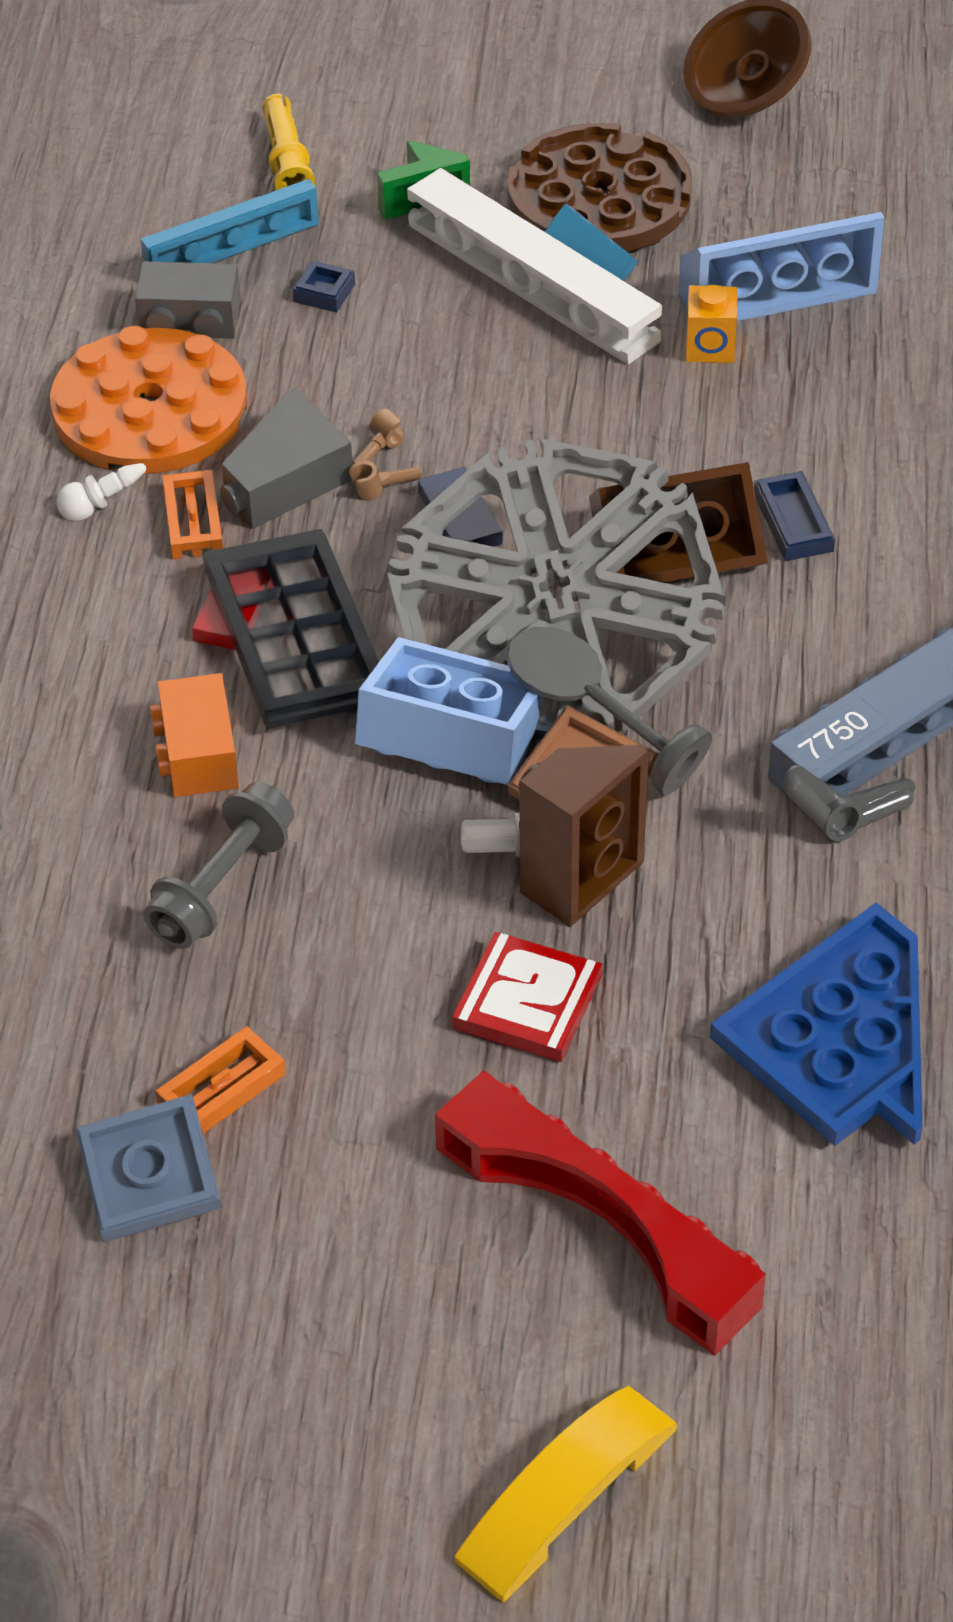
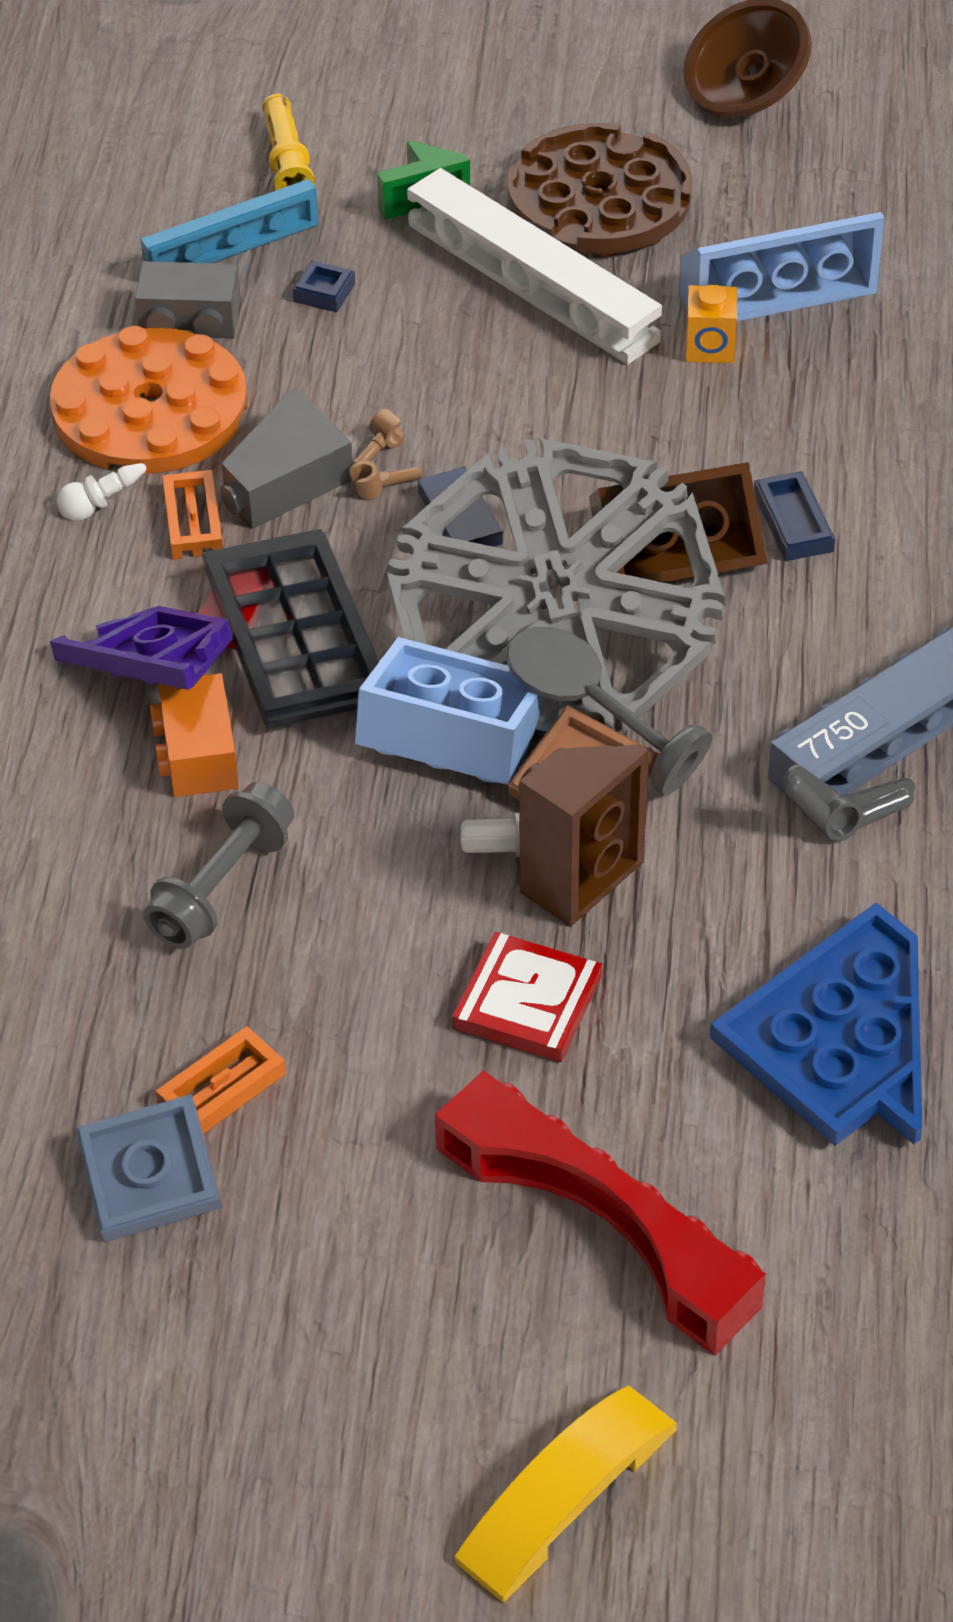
dark azure tile [545,204,639,281] -> none
none -> dark purple wing [50,606,232,690]

